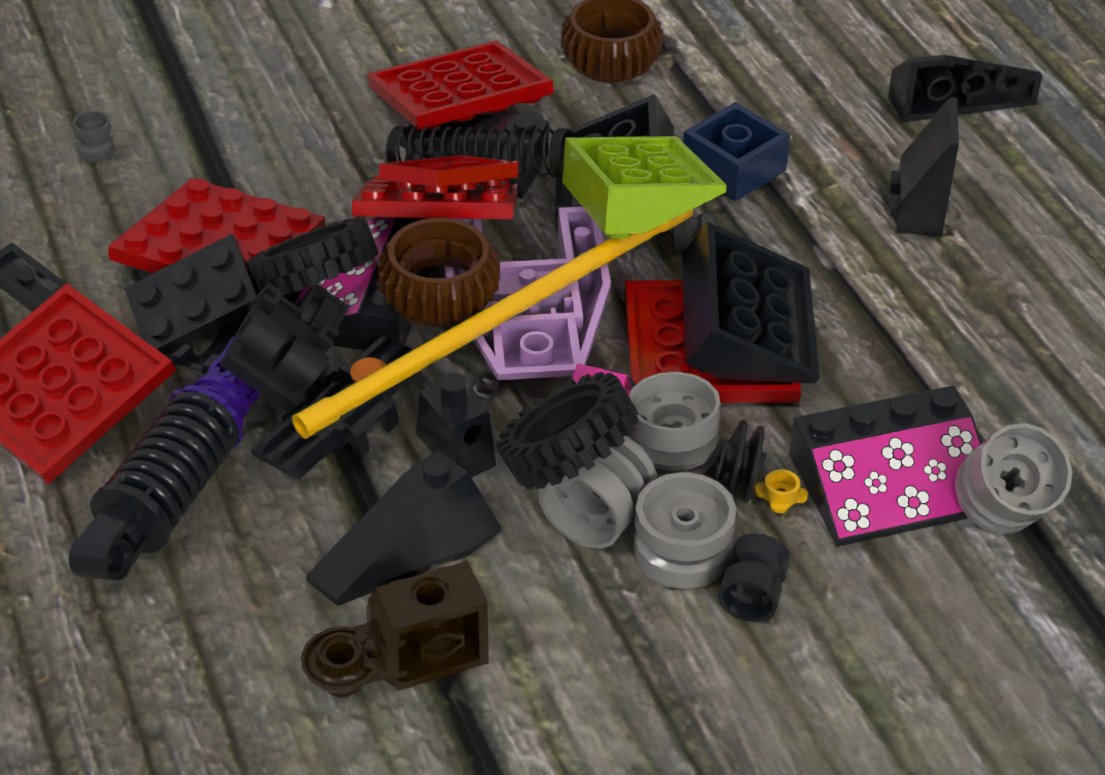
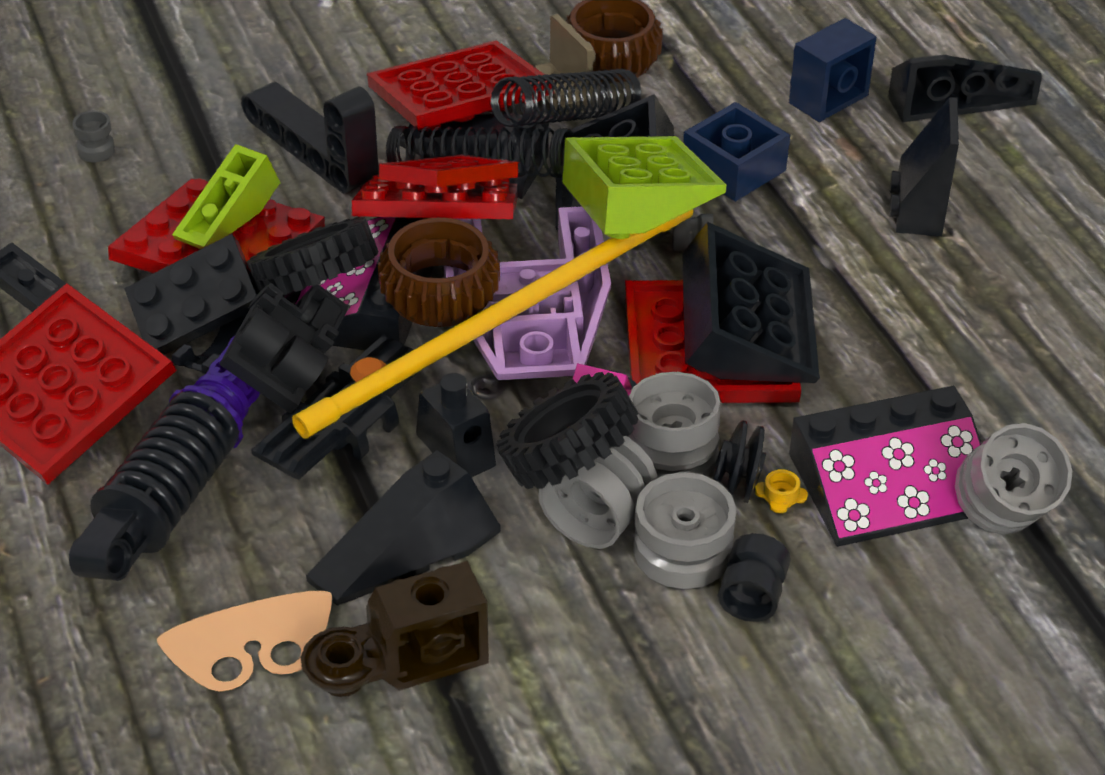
none -> light nougat piece [157,591,332,692]
none -> lime slope [172,144,280,249]
none -> black beam [241,82,379,194]
none -> black piece [491,69,642,127]
none -> dark tan bracket [535,14,595,118]
none -> dark blue brick [789,18,877,122]

